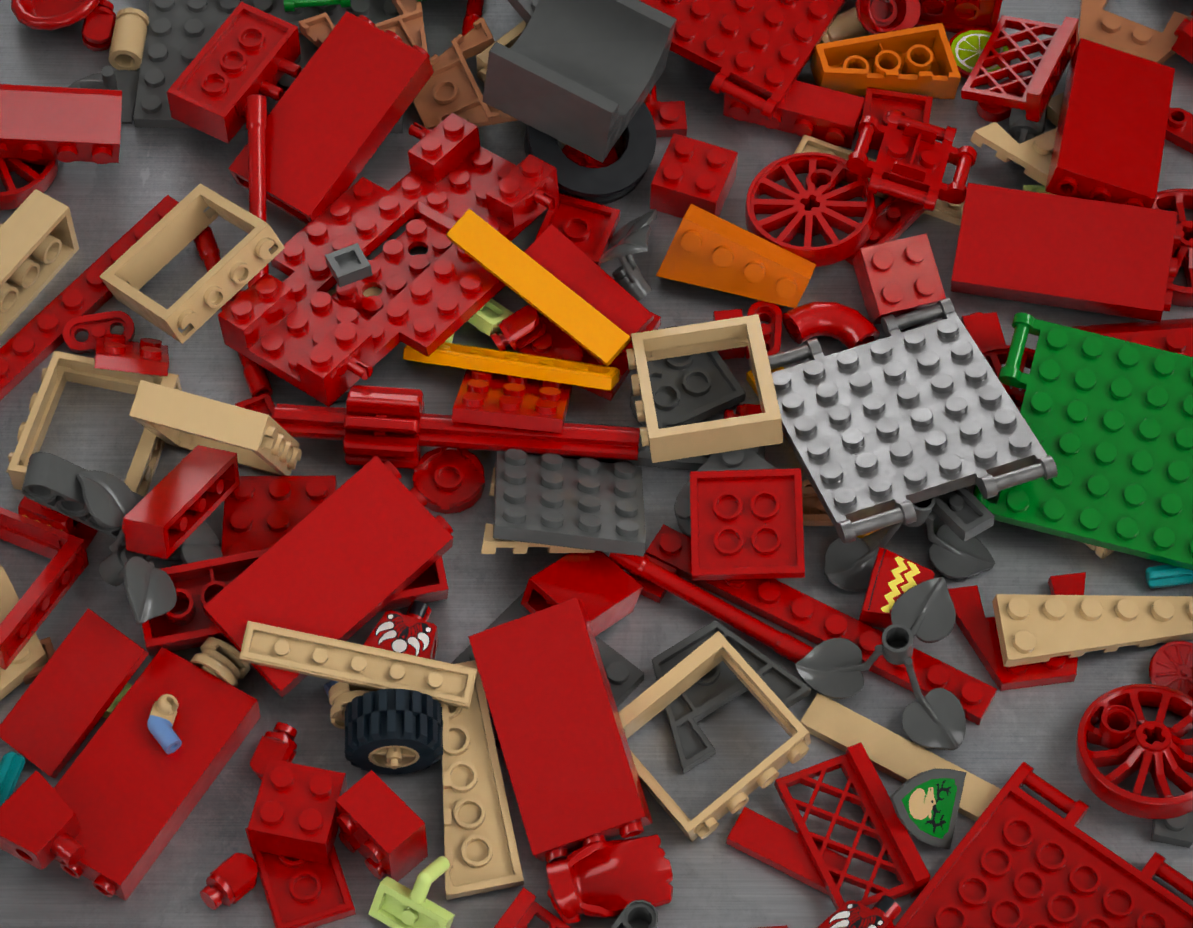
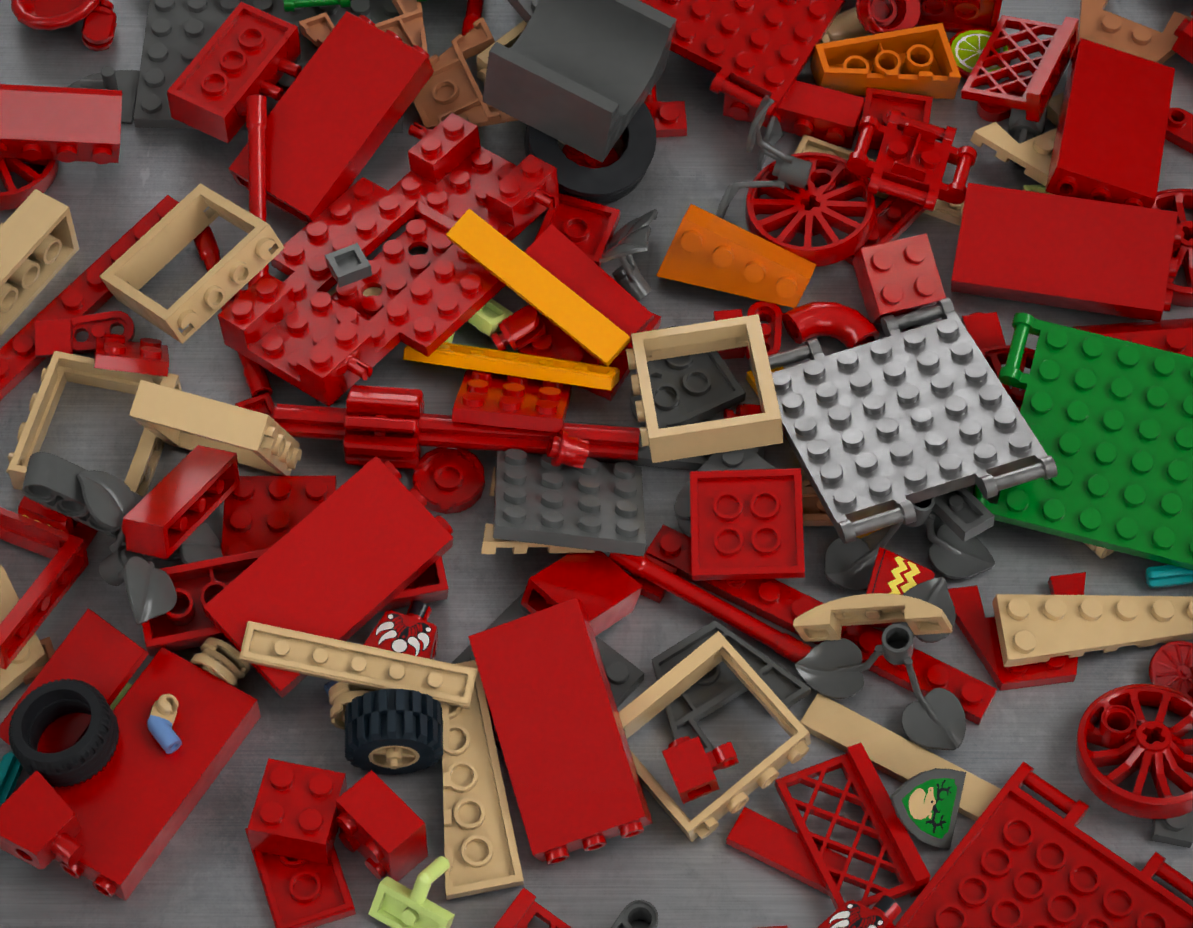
tan piece [108,7,149,70] -> none
red arm [200,852,258,910] -> none
red arm [250,722,298,781] -> none
red hair [546,834,673,924] -> none
red brick [650,133,738,219] -> none
none -> black tyre [8,679,119,787]
none -> red tile [34,319,73,358]
none -> red hose [546,430,589,469]
none -> red brick [662,736,739,804]
none -> dark grey plant [716,95,813,219]
none -> tan slope [793,593,952,642]

